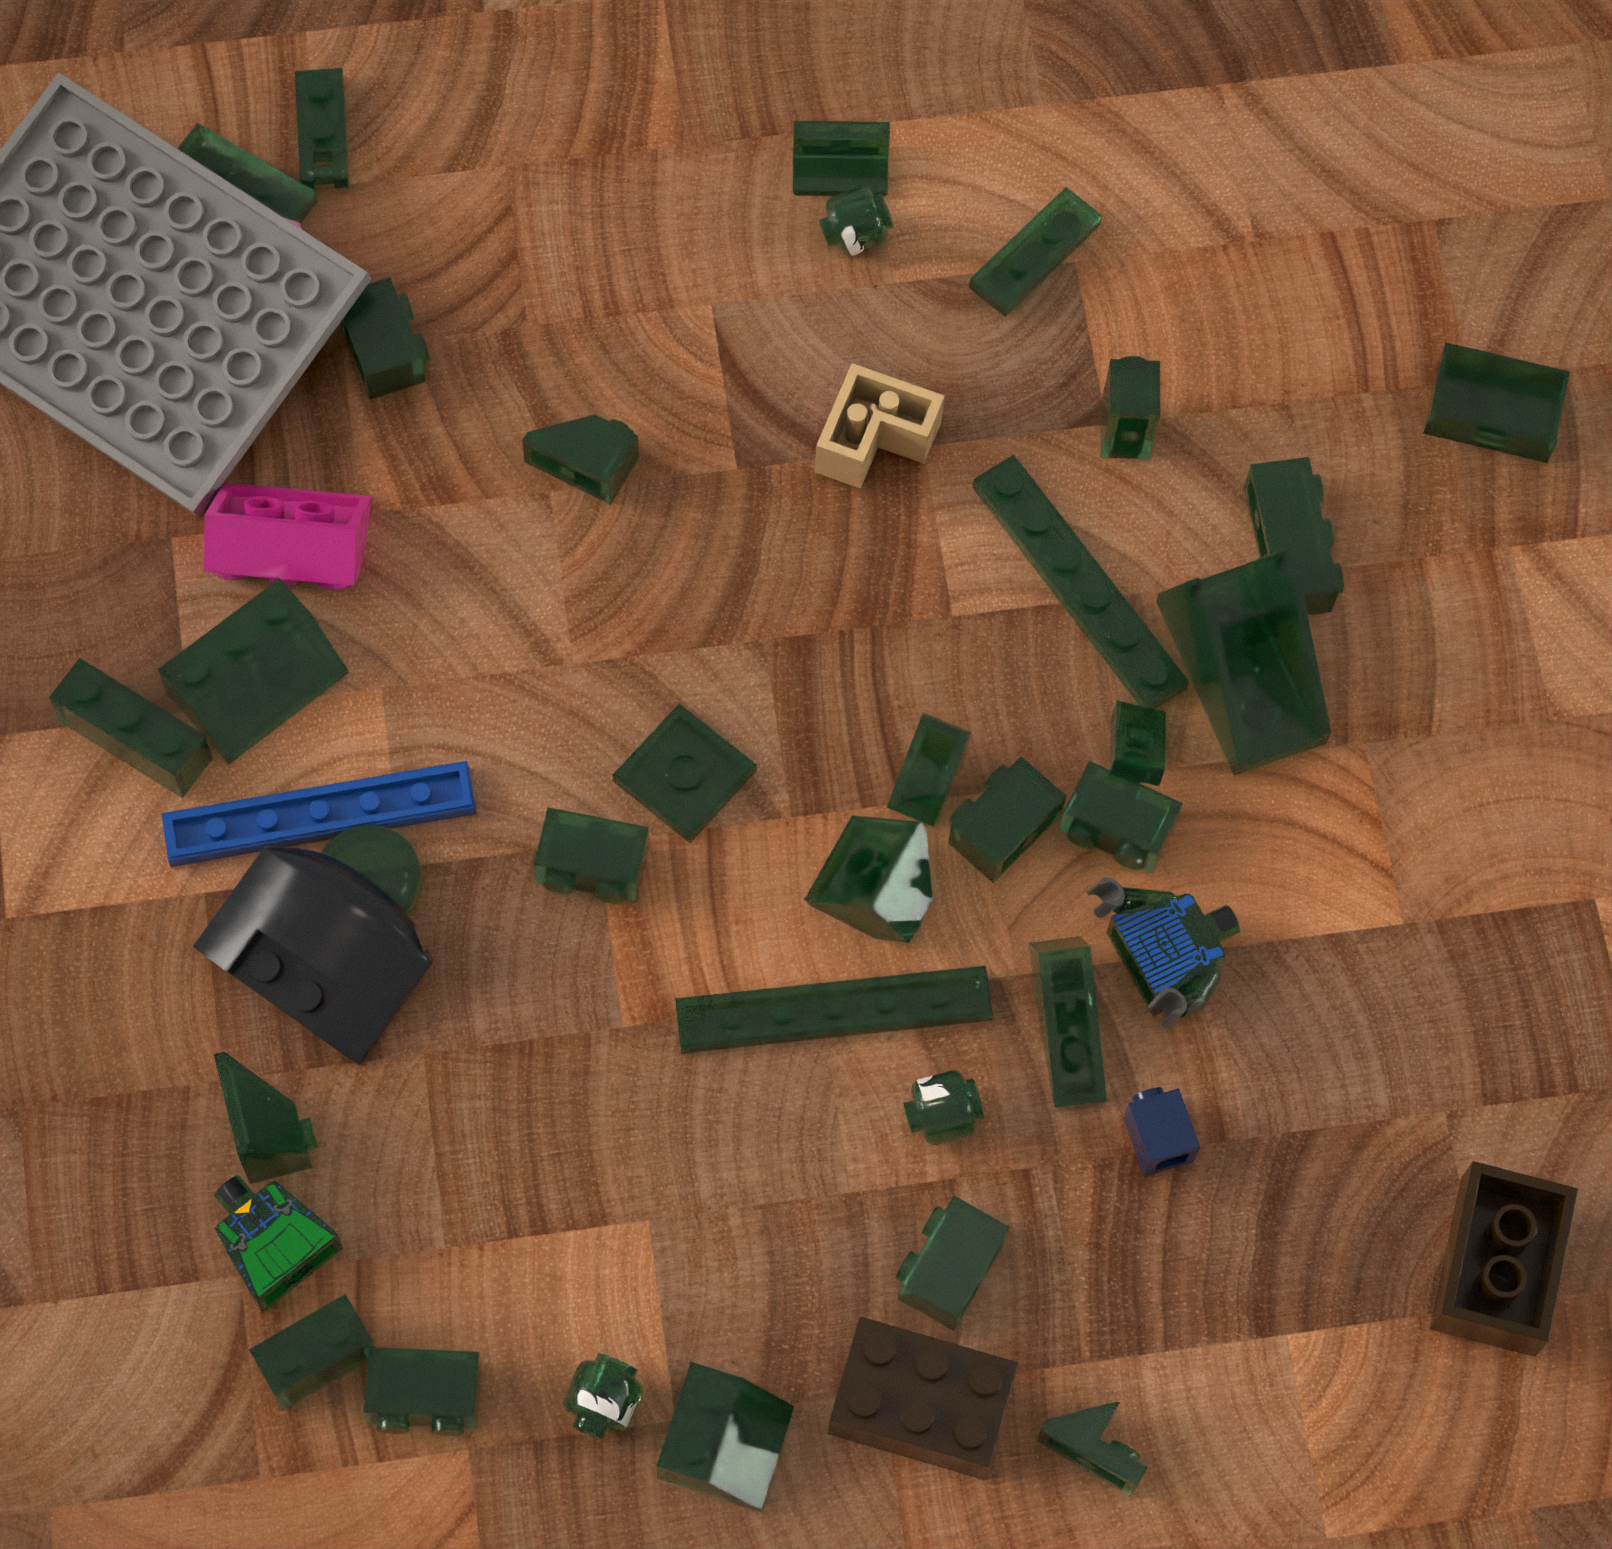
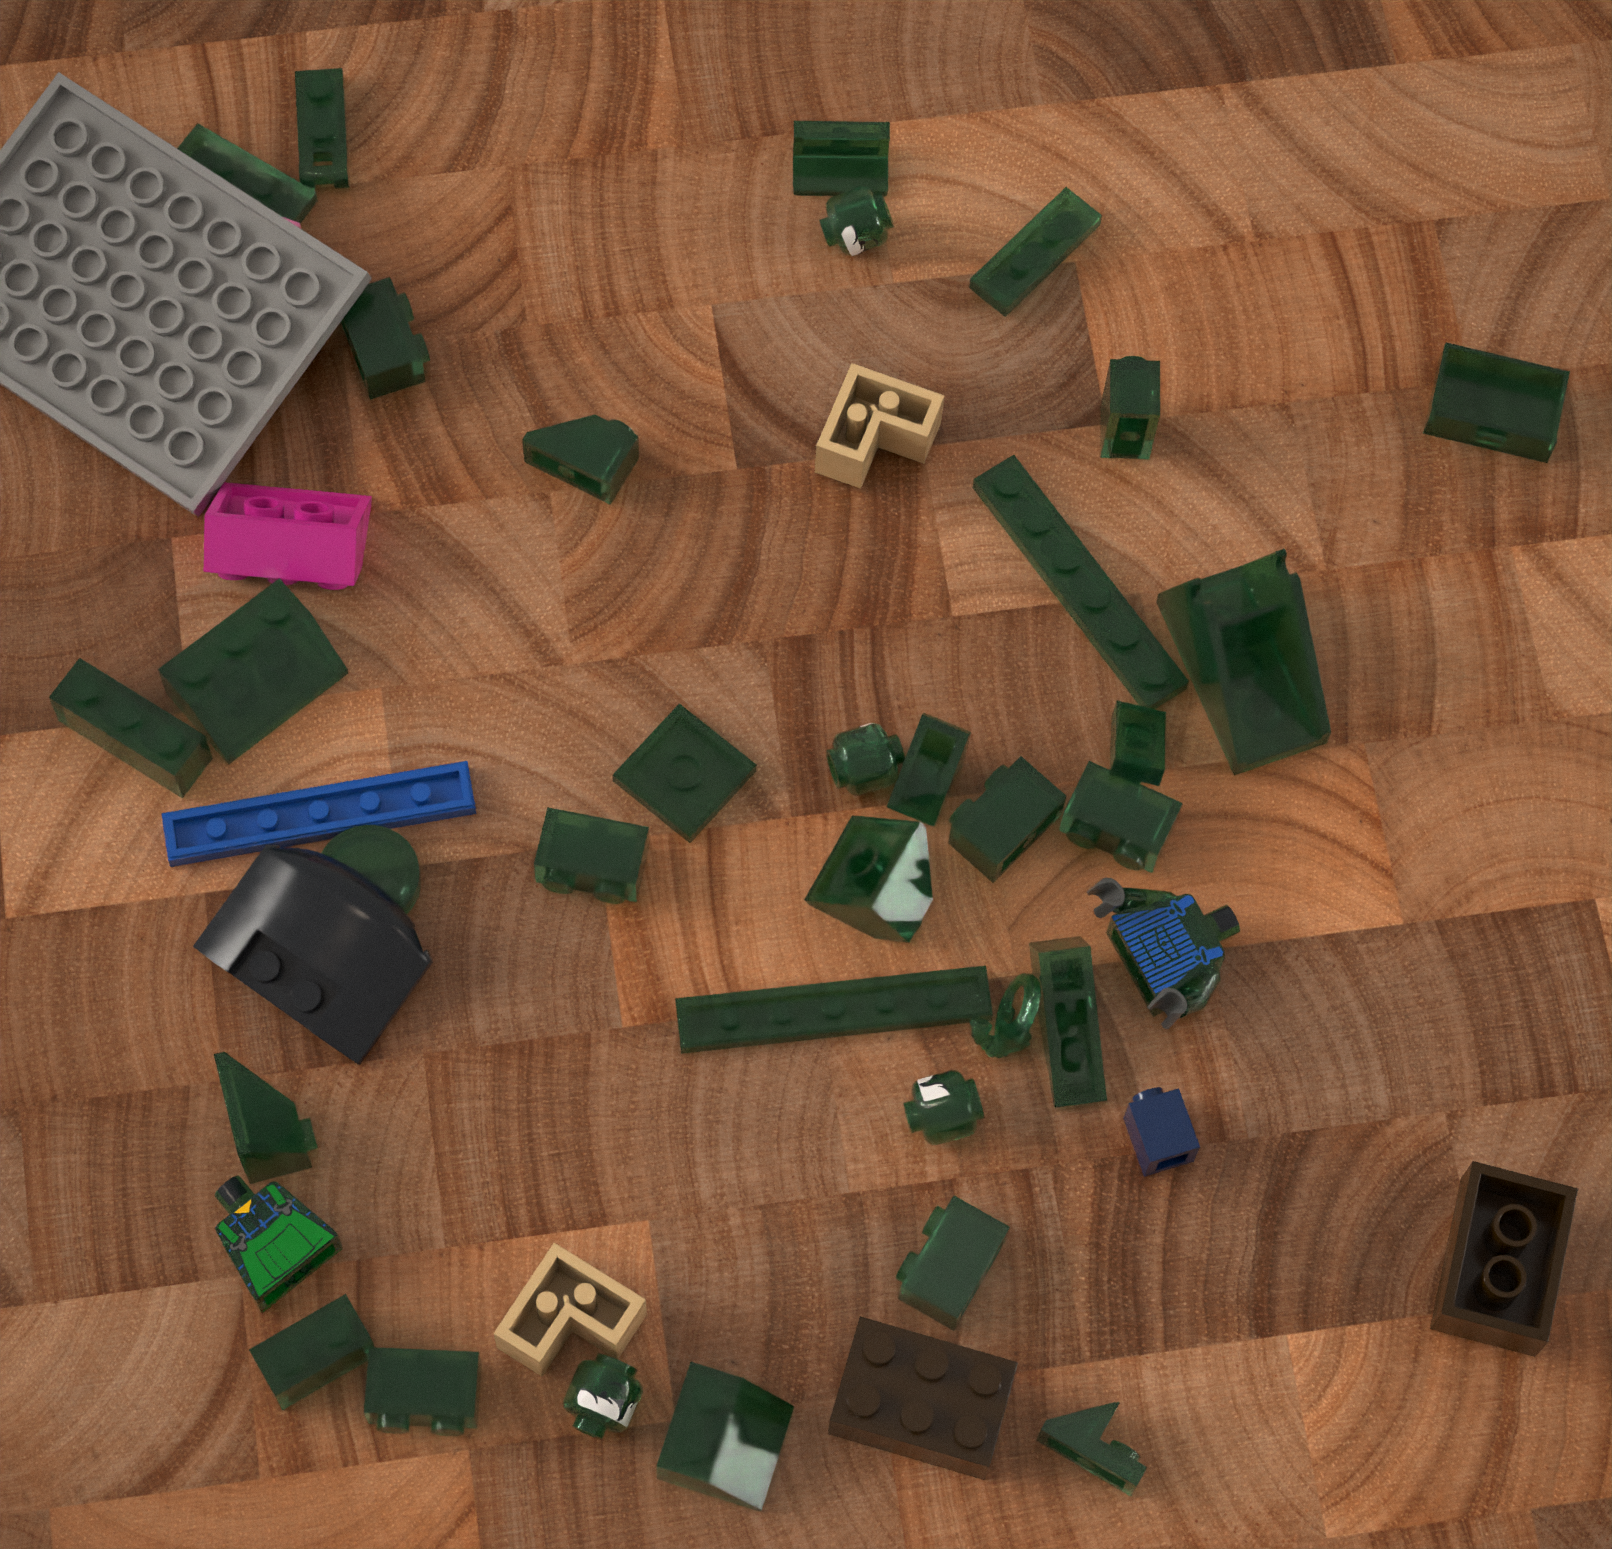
clear green brick [1244,457,1344,620] -> none
none -> tan brick [494,1243,647,1376]
none -> clear green head [826,723,905,796]
none -> clear green piece [970,973,1041,1058]

